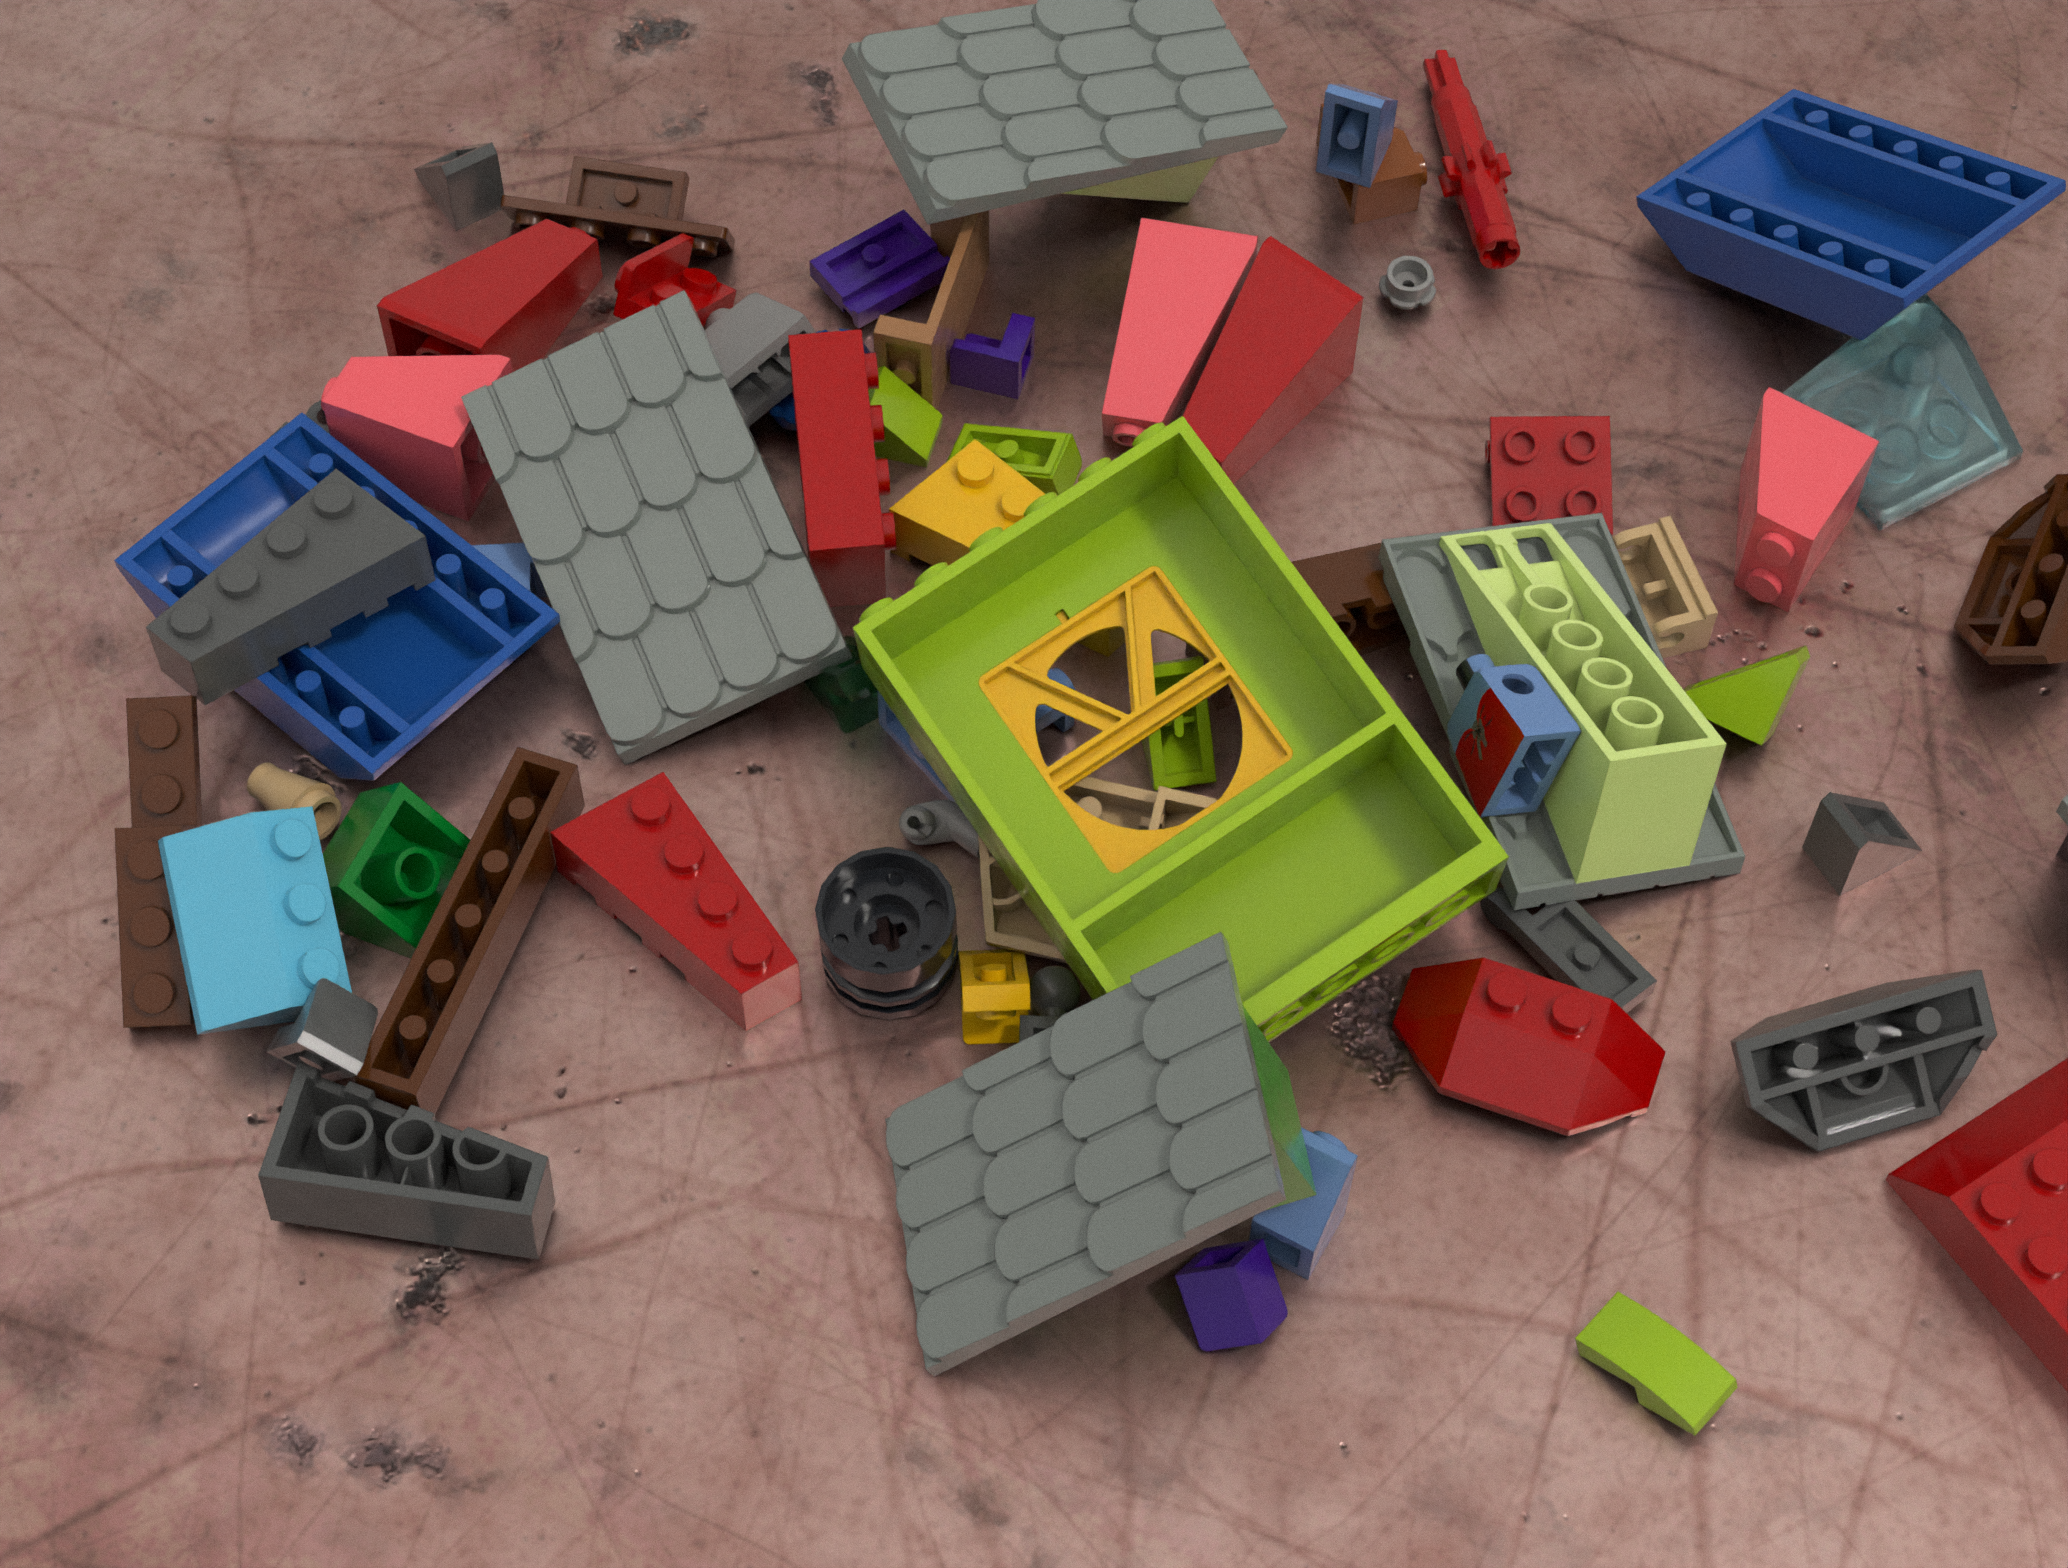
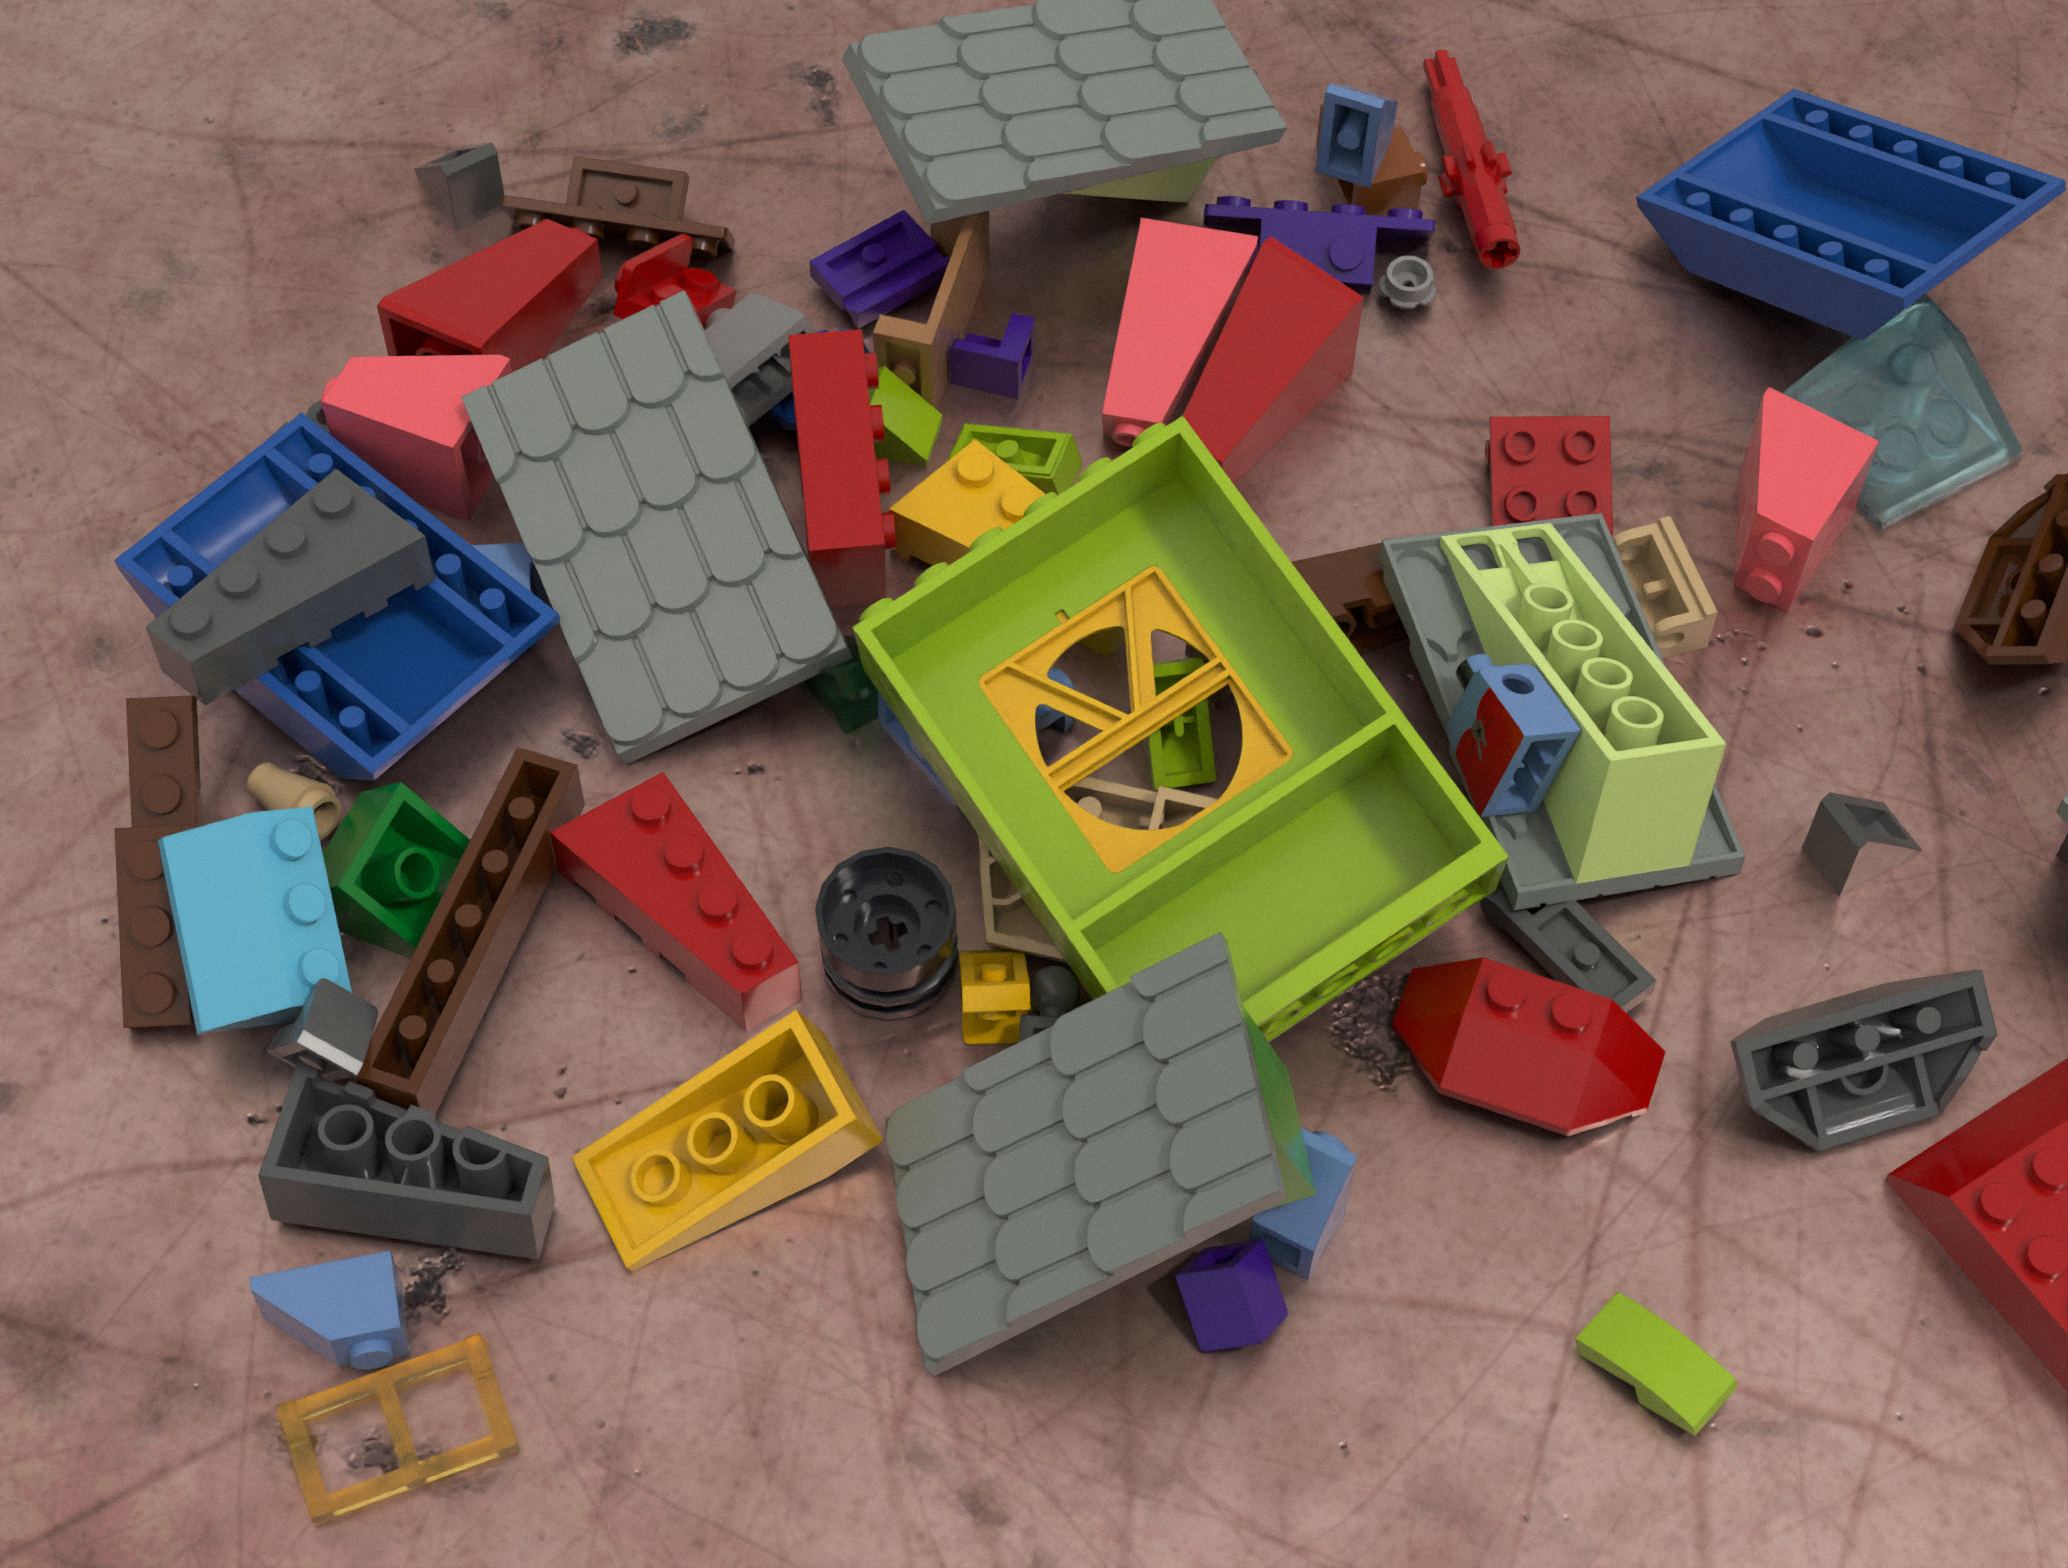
light grey arm [899,799,980,859] -> none
lime slope [1683,645,1810,746] -> none
none -> medium blue slope [249,1250,410,1370]
none -> clear yellow window [276,1332,520,1524]
none -> yellow slope [571,1010,884,1272]
none -> dark purple bracket [1203,196,1435,288]

